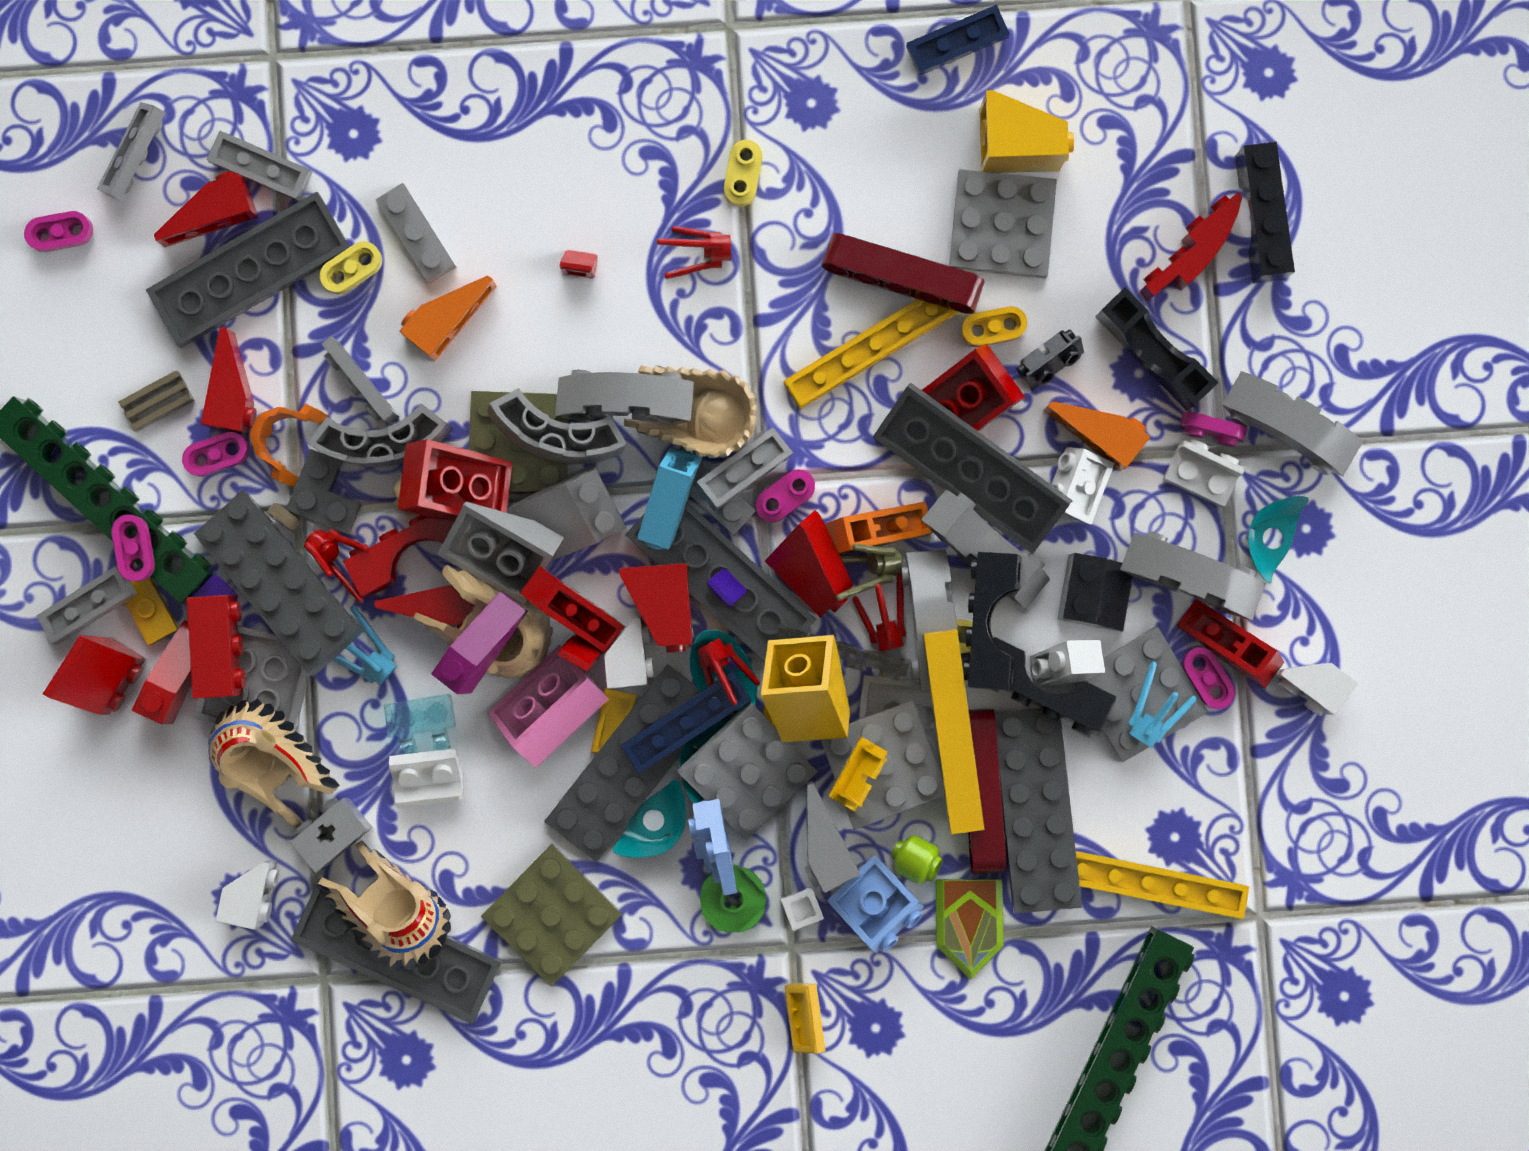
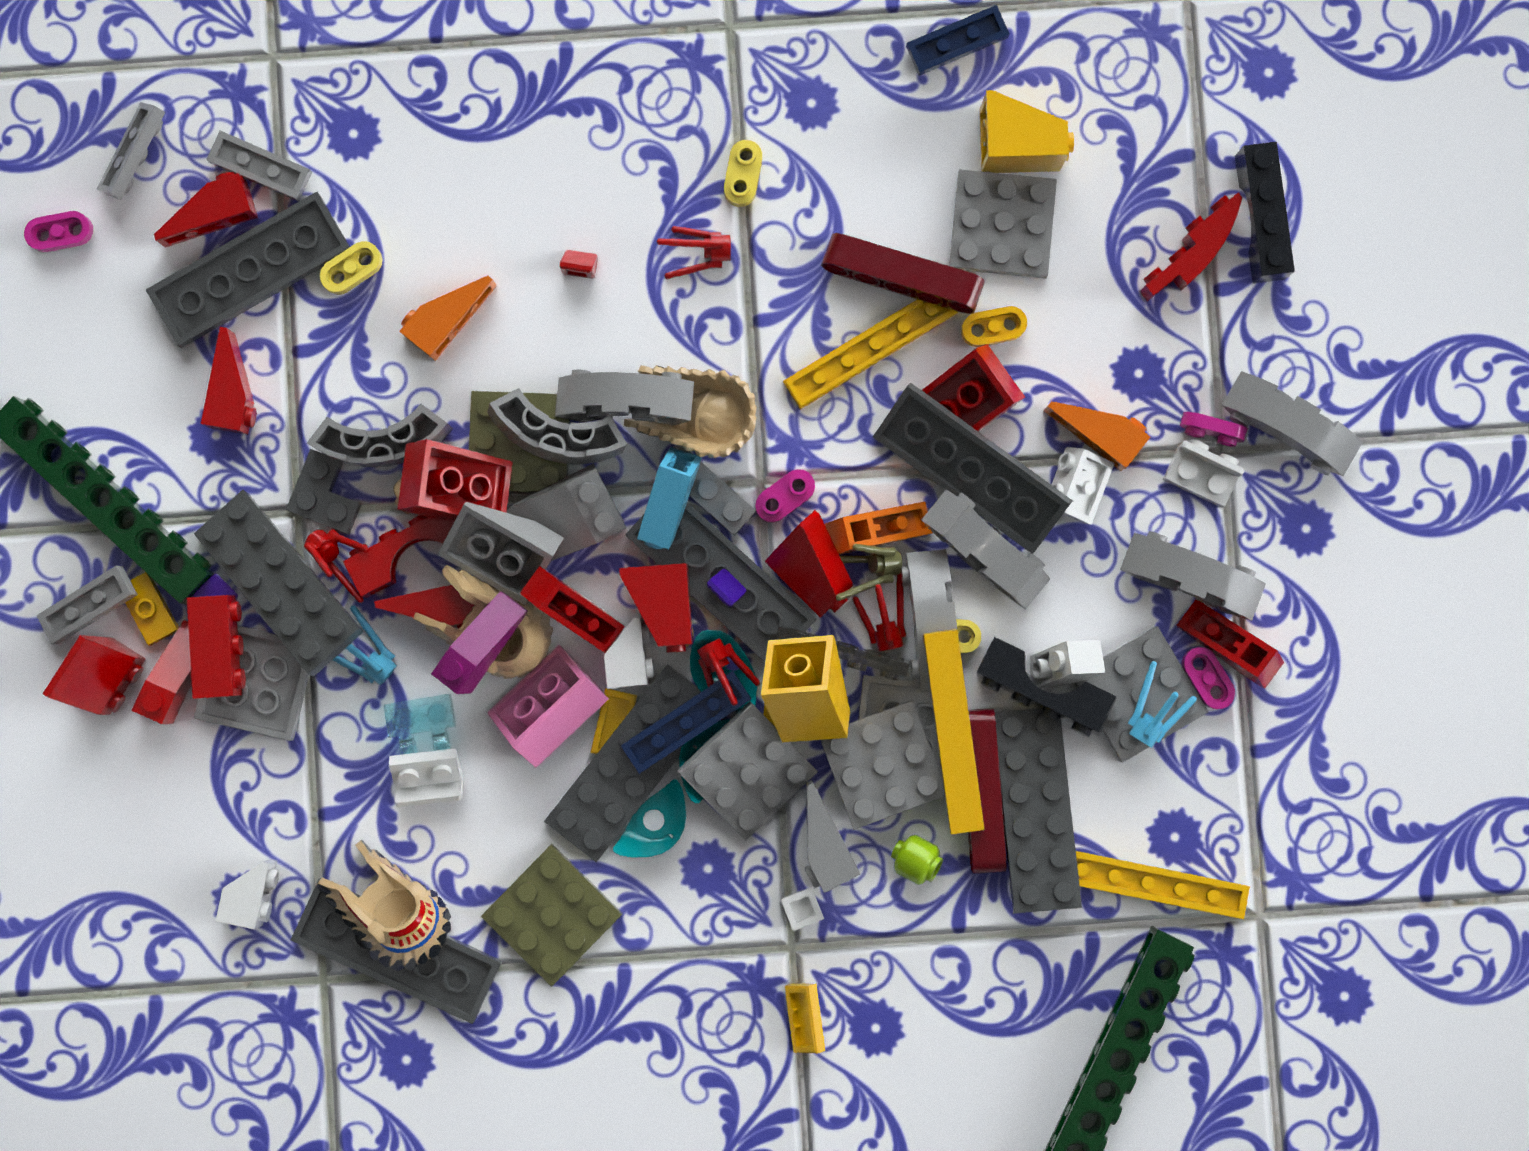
dark pink plate [111,515,155,582] -> none
dark tan tile [118,370,195,432] -> none
dark pink plate [182,432,250,477] -> none
tan piece [208,699,340,828] -> none
orange helmet [250,404,330,487] -> none
dark tan tile [267,503,300,532] -> none
light grey brick [289,797,373,873] -> none
light grey plate [322,336,399,425] -> none
light grey plate [375,183,456,284] -> none
red slope [557,634,604,672] -> none
light blue plate [688,799,737,896] -> none
light grey plate [694,428,793,511] -> none
bright green plate [700,864,766,933] -> none
light blue plate [827,855,924,953] -> none
yellow hinge [828,737,888,811] -> none
tile [936,879,1004,980] -> none
black arch [963,552,1022,691] -> none
black hinge [1016,329,1084,391] -> none
black slope [1057,552,1133,632] -> none
black arch [1095,287,1219,411] -> none
teal piece [1248,496,1309,583] -> none
white slope [1274,663,1358,716] -> none

